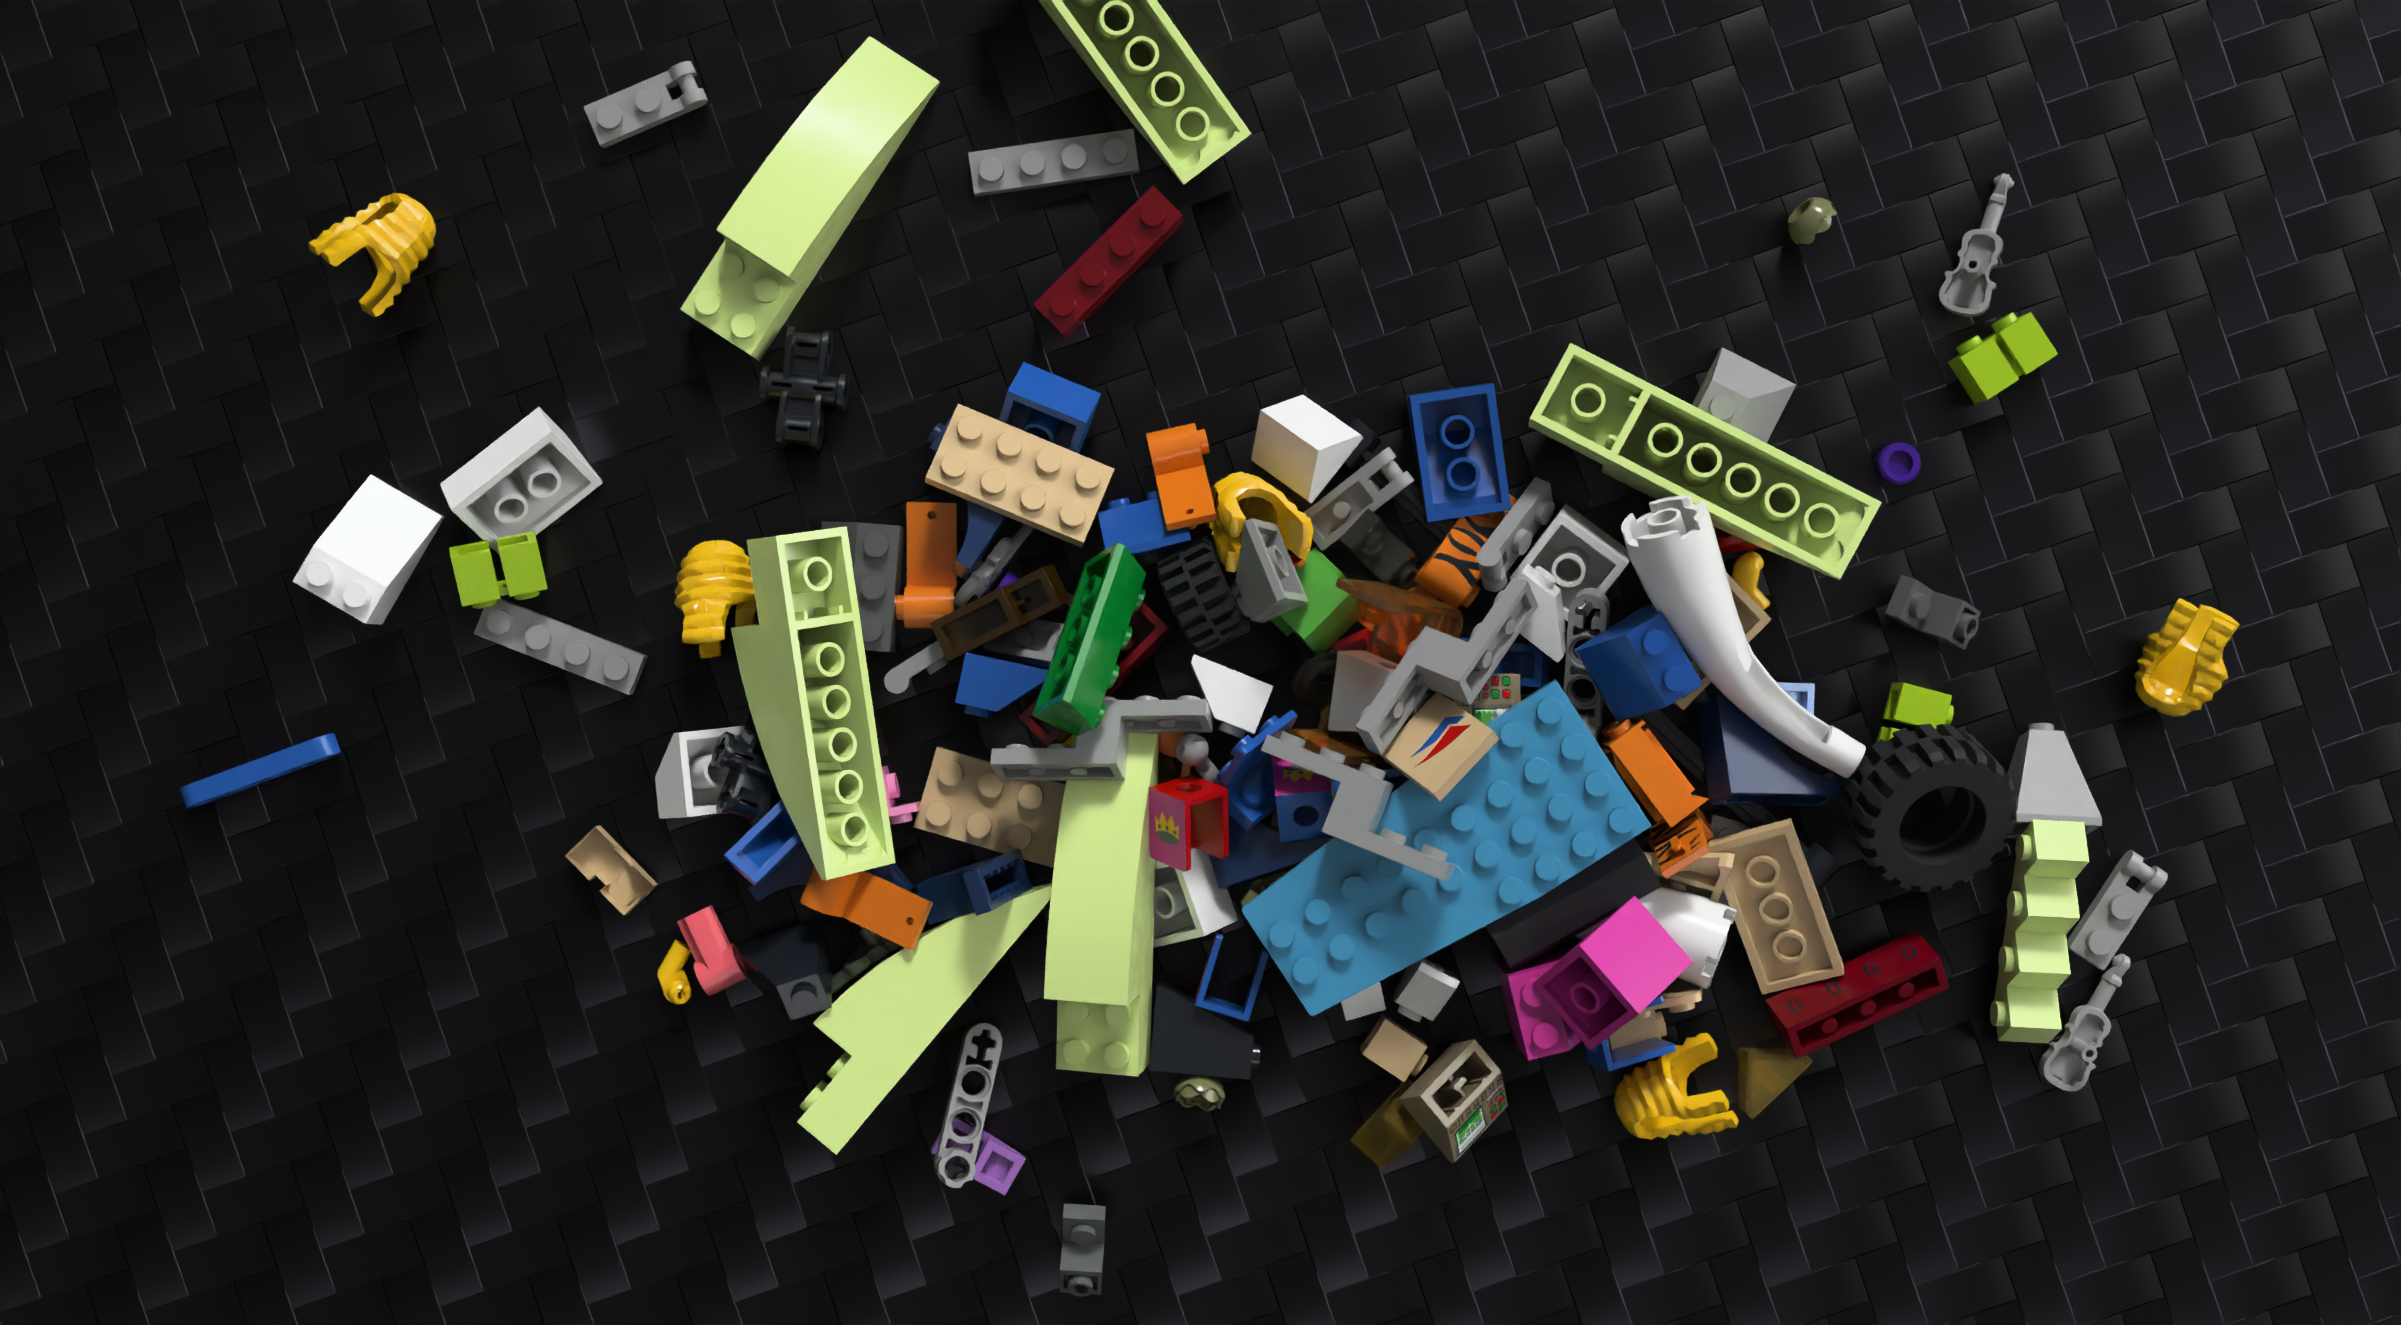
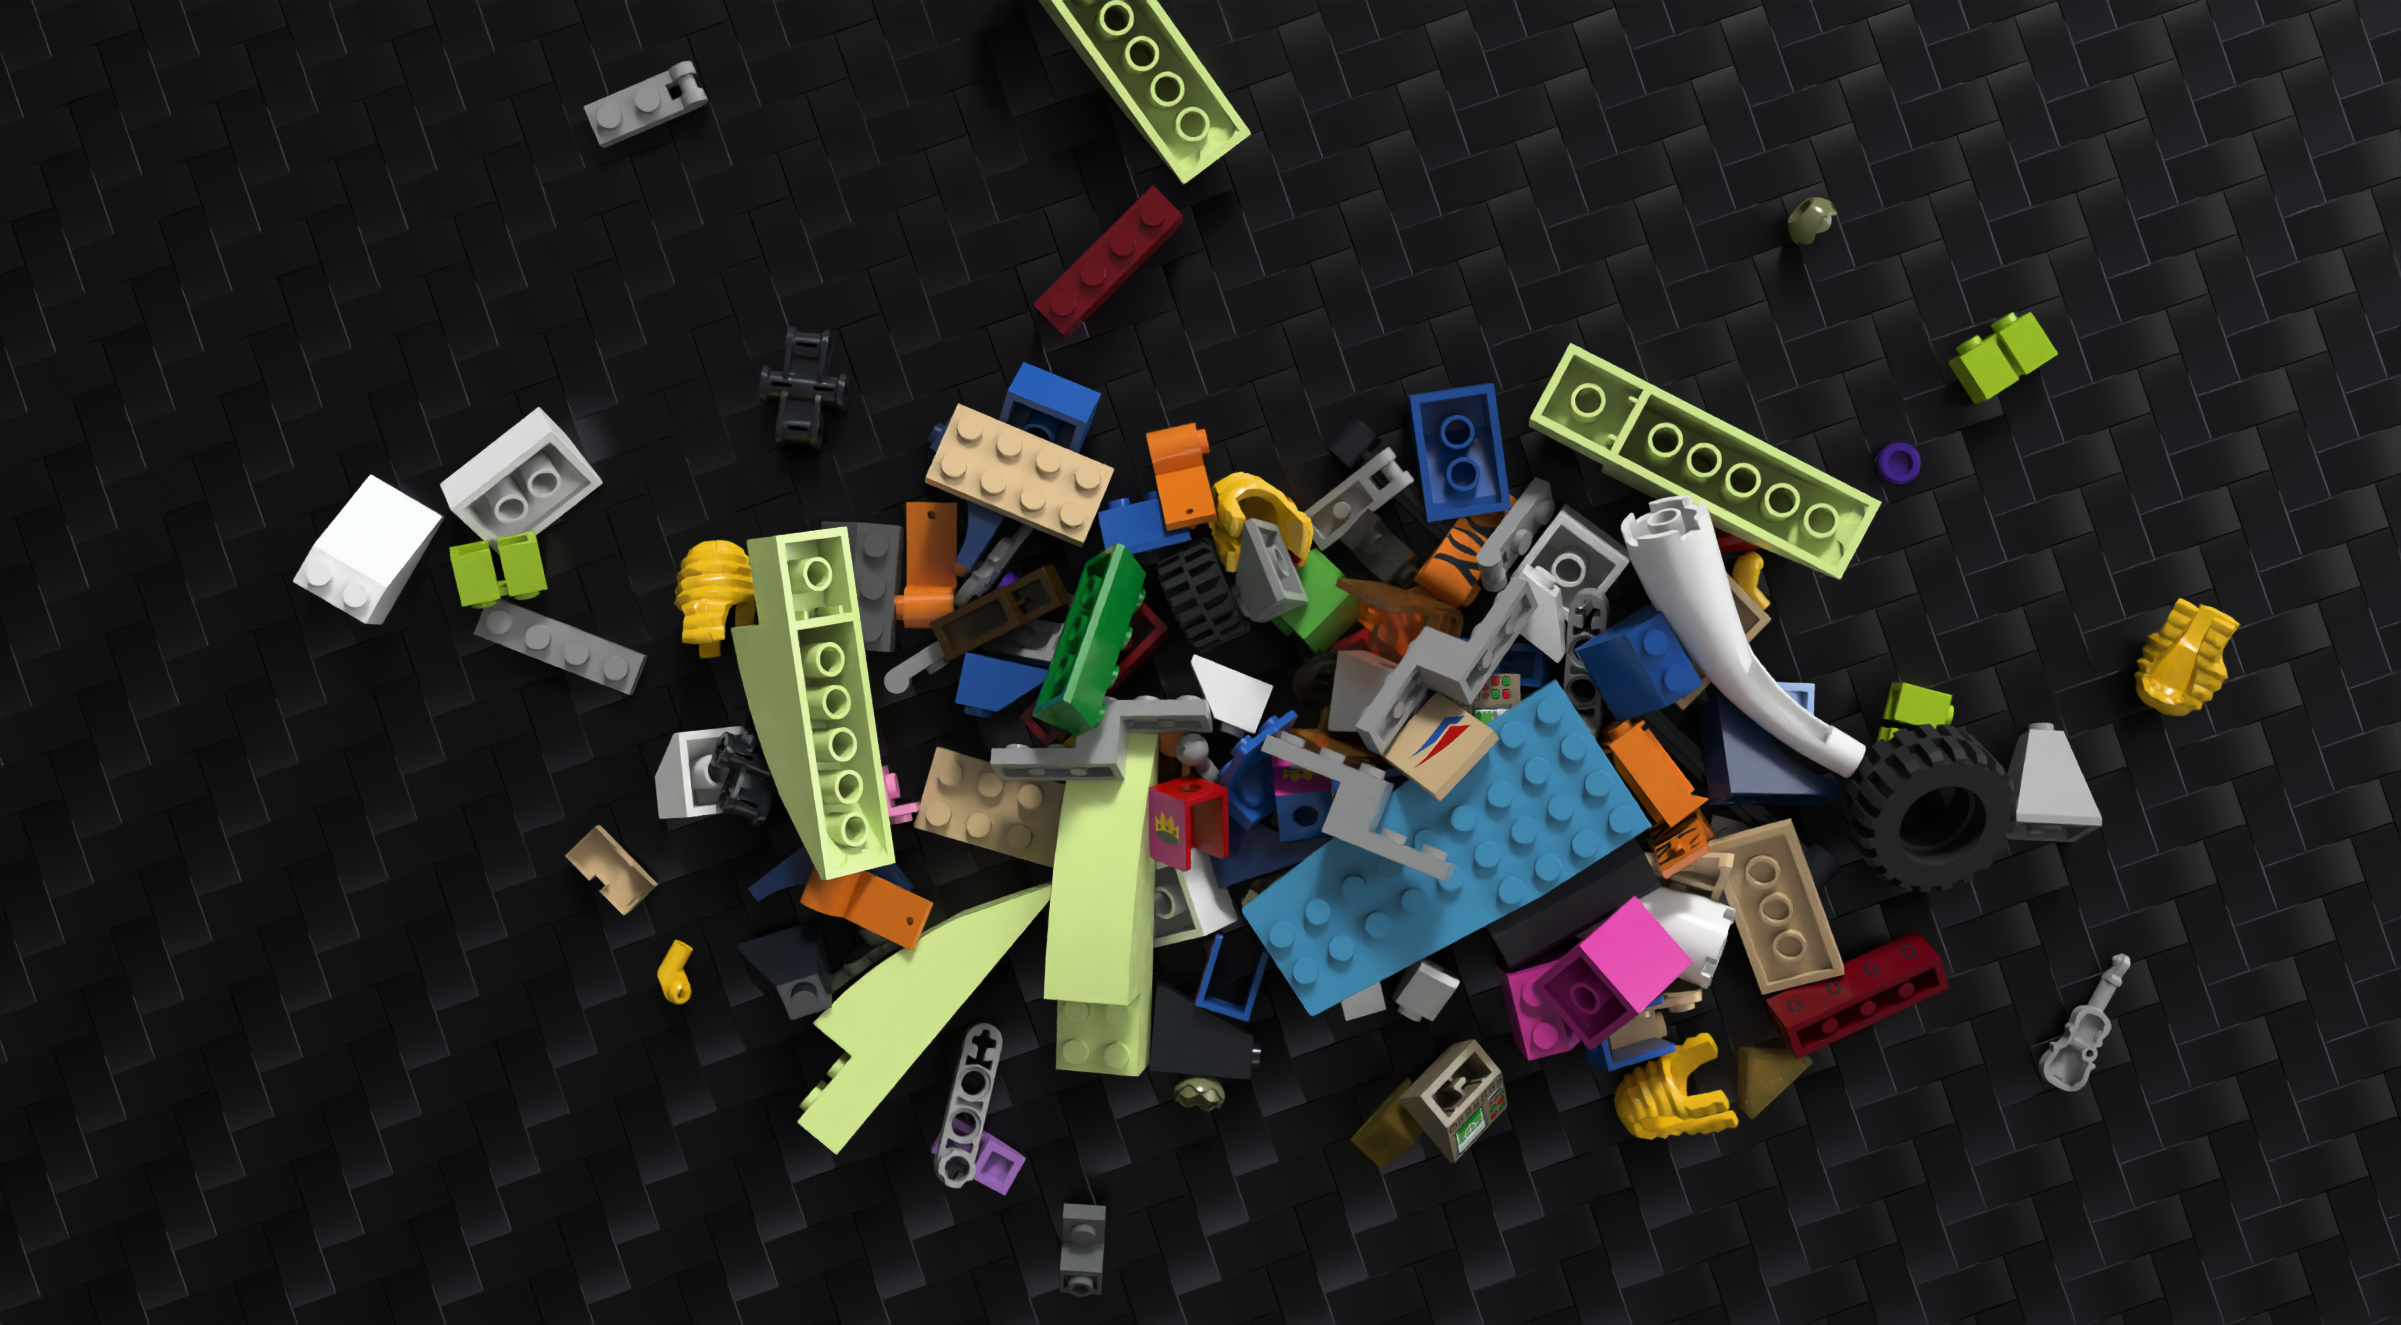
blue beam [179,733,342,809] -> none
yellow hair [309,193,436,317] -> none
coral piece [677,905,749,996] -> none
yellowish green slope [680,36,940,361] -> none
blue slope [723,799,804,886] -> none
dark blue arch [916,849,1033,925] -> none
light grey plate [968,129,1140,197] -> none
white slope [1251,395,1363,503] -> none
tan brick [1360,1013,1428,1082] -> none
light grey slope [1692,347,1796,443] -> none
dark grey slope [1885,575,1981,650] -> none
light grey piece [1939,173,2014,317] -> none
yellowish green brick [1990,820,2089,1043] -> none
light grey plate [2067,850,2168,971] -> none

